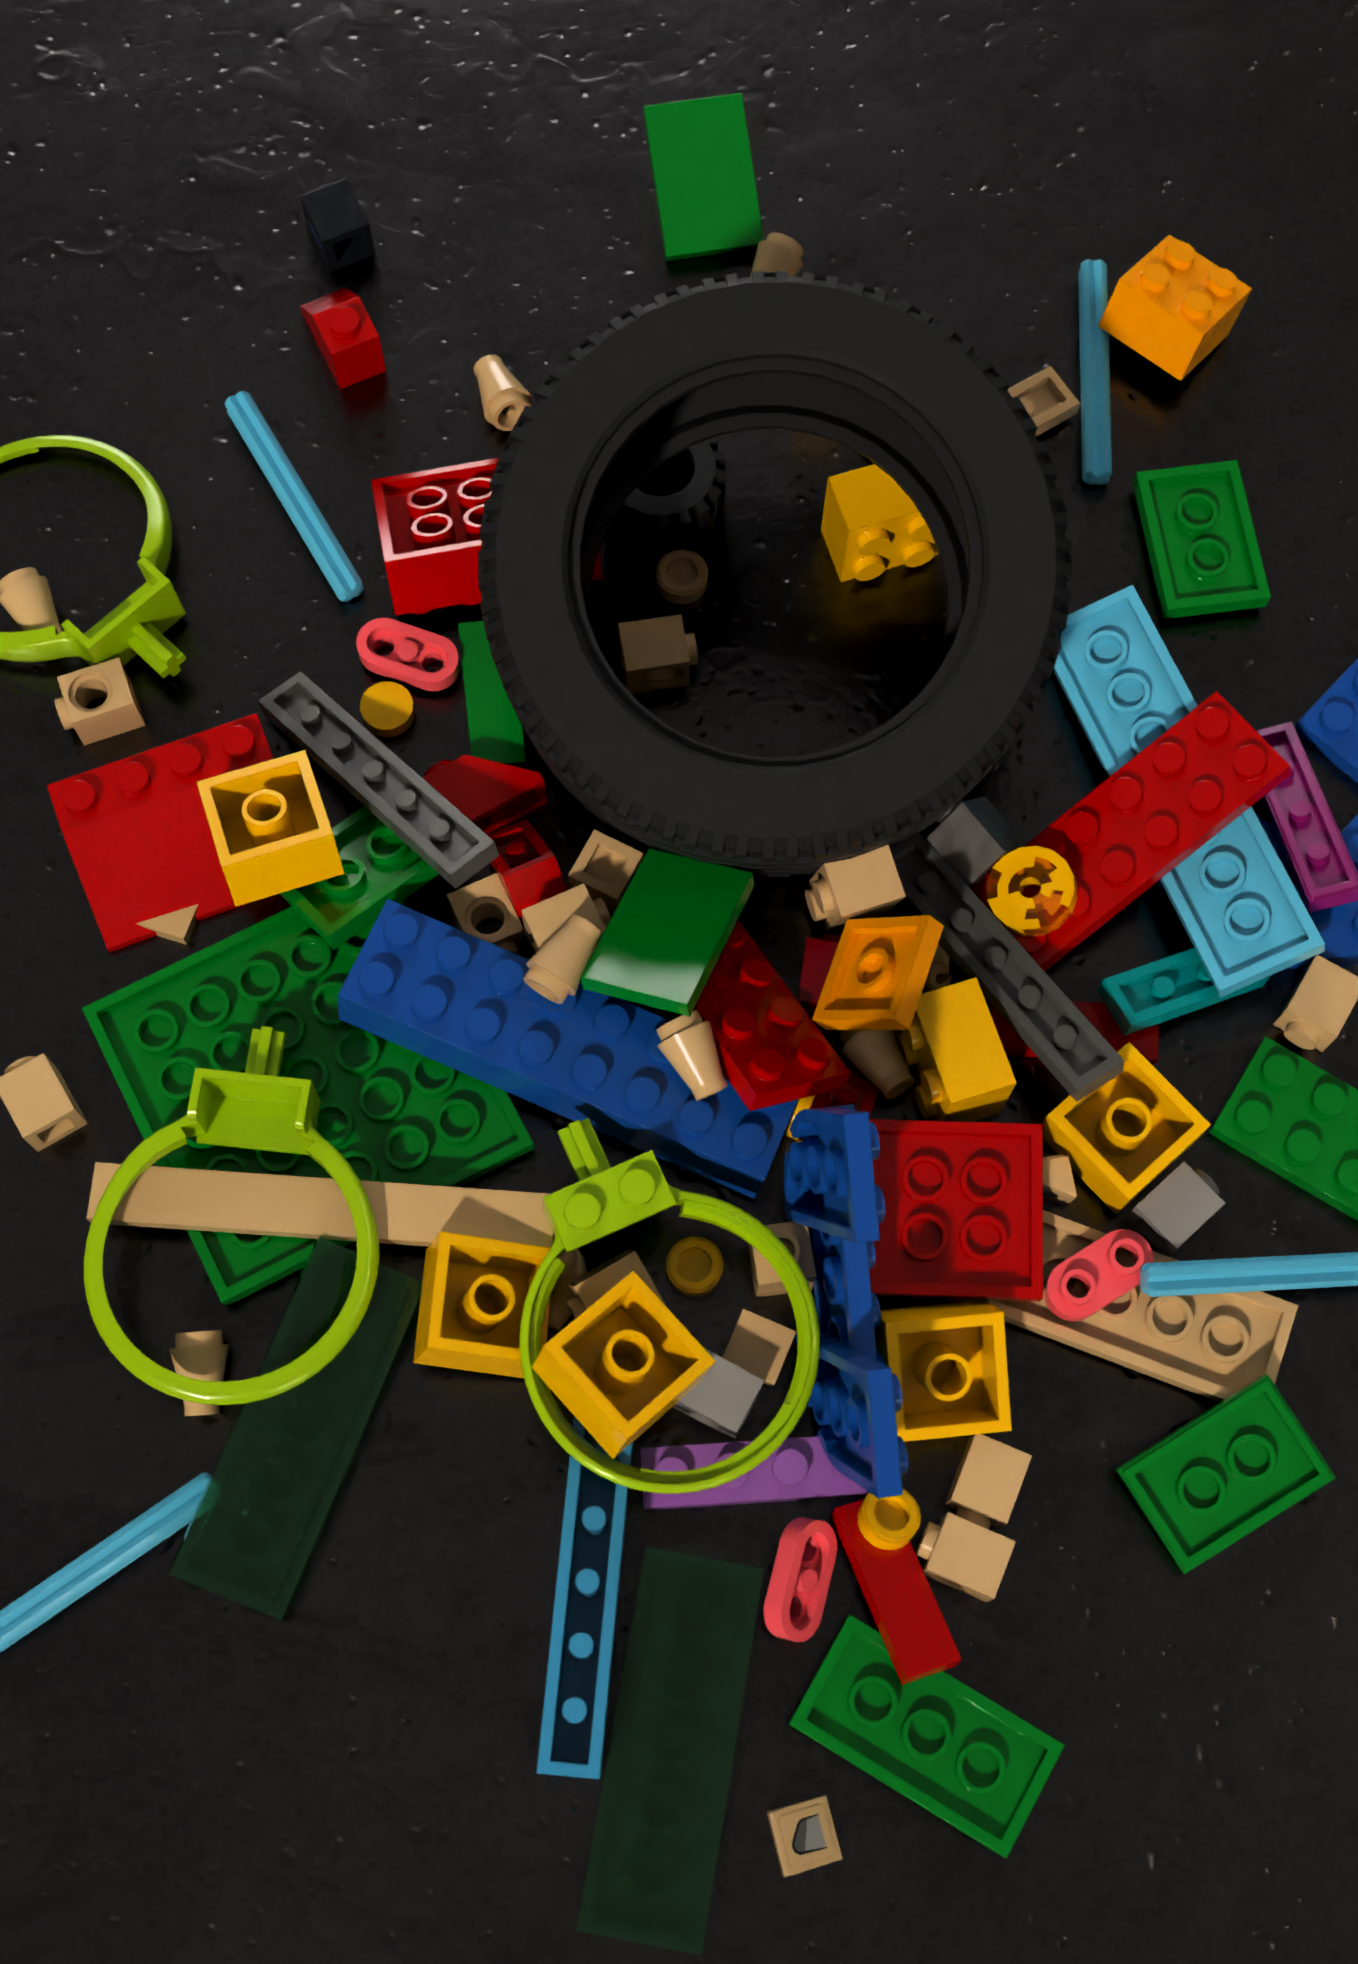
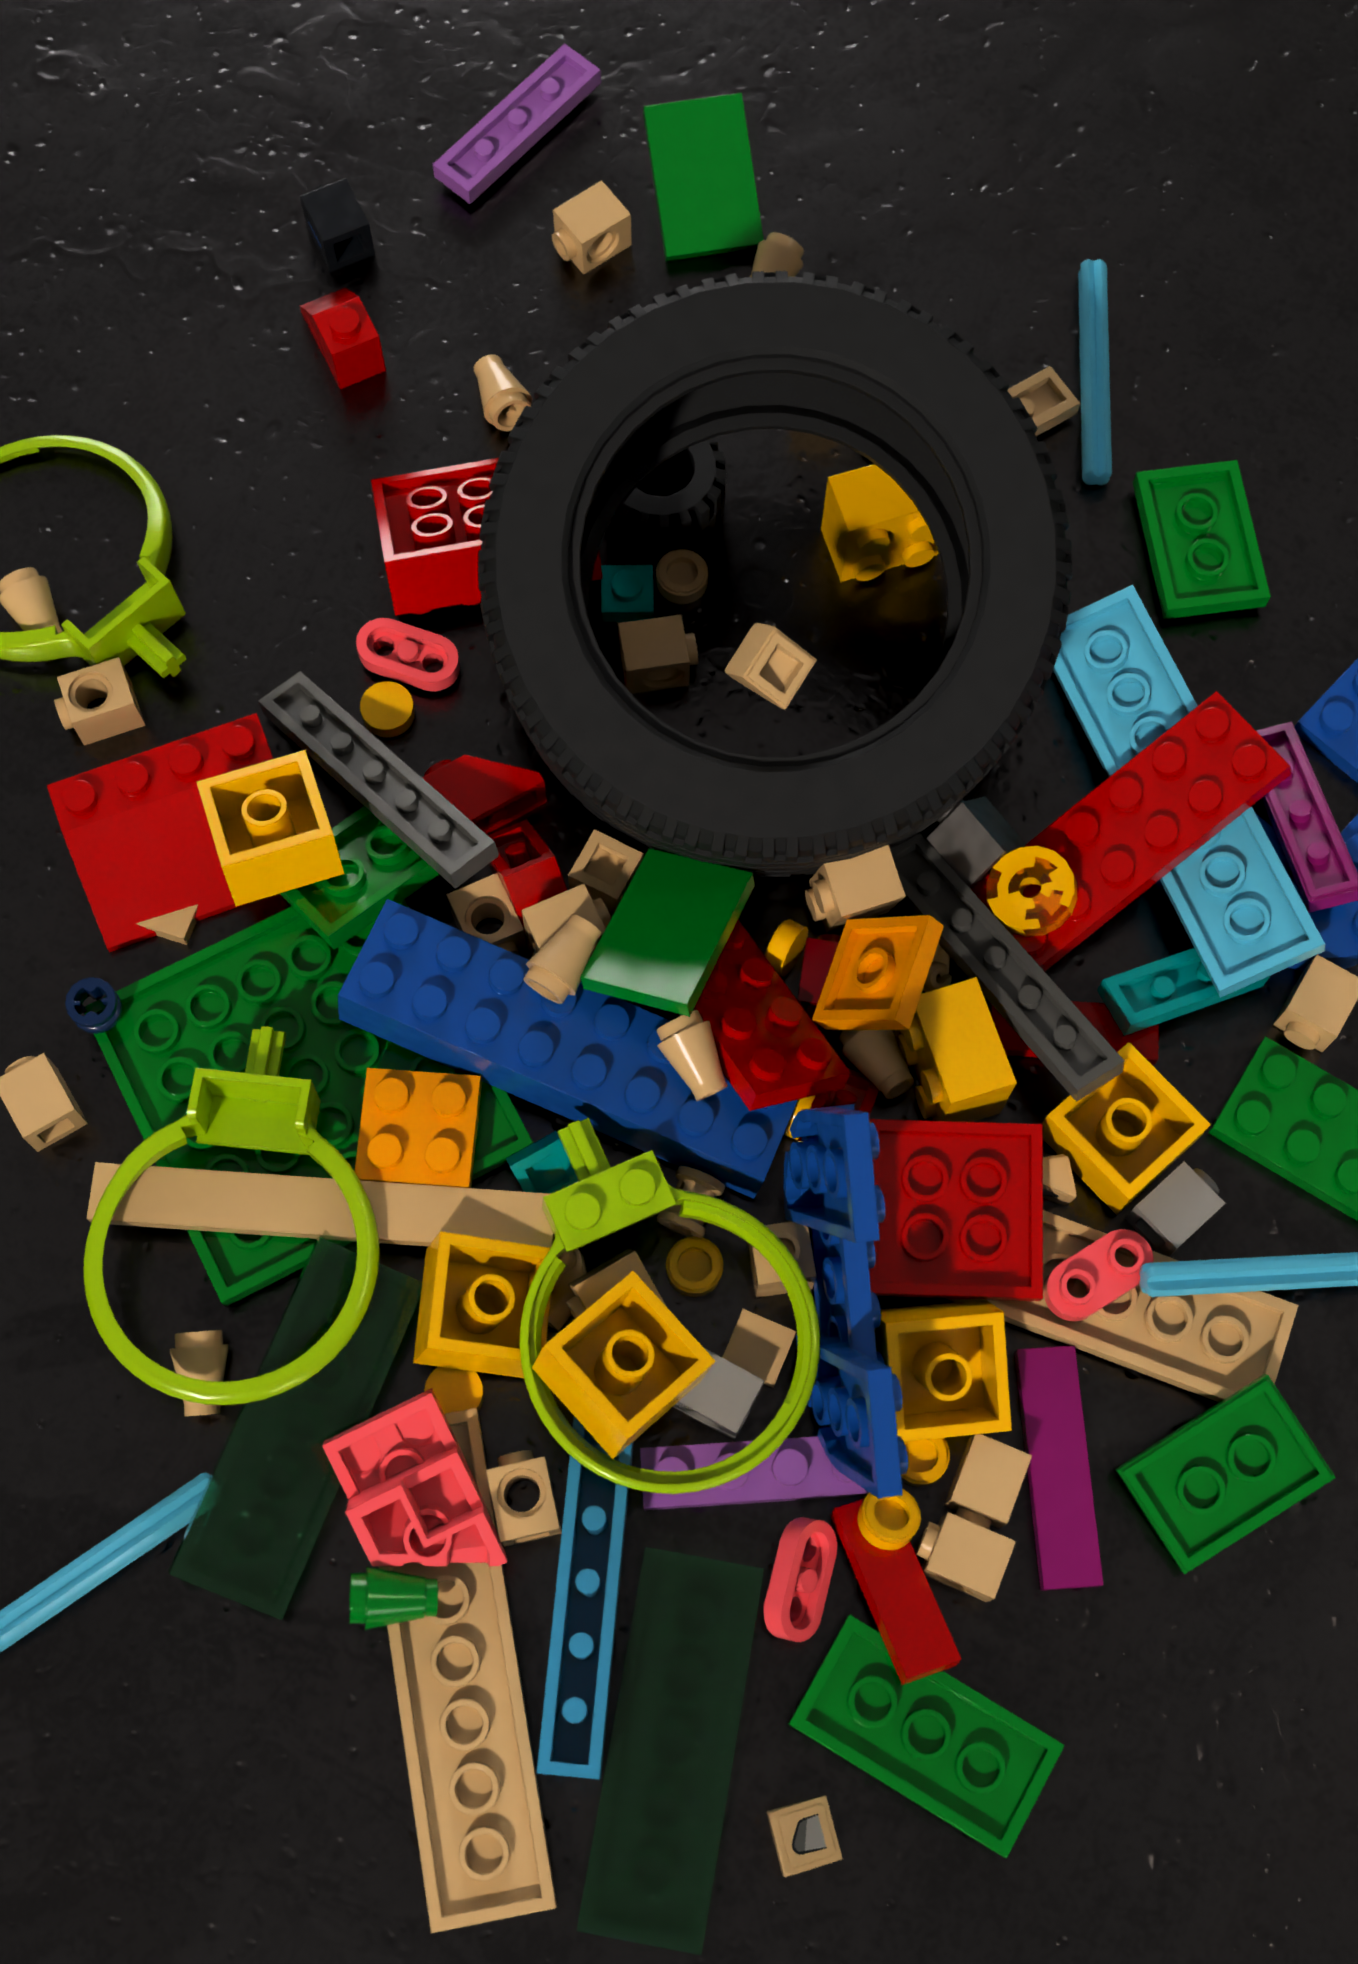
medium azure axle [225,391,364,602] -> none
green tile [458,621,527,769] -> none
light orange brick [1098,234,1252,381] -> none
none -> dark blue bush [65,977,122,1034]
none -> coral slope [322,1388,507,1566]
none -> green cone [349,1567,438,1630]
none -> light orange plate [354,1068,482,1188]
none -> tan plate [379,1408,557,1933]
none -> yellow tile [424,1367,484,1414]
none -> medium lavender plate [433,43,601,204]
none -> tan brick [486,1450,562,1547]
none -> teal plate [506,1131,579,1194]
none -> tan brick [552,180,632,275]
none -> teal plate [601,565,654,622]
none -> tan bush [657,1166,725,1239]
none -> tan slope [725,623,817,710]
none -> yellow tile [764,919,808,977]
none -> yellow tile [901,1438,950,1487]
none -> magenta tile [1014,1345,1104,1591]

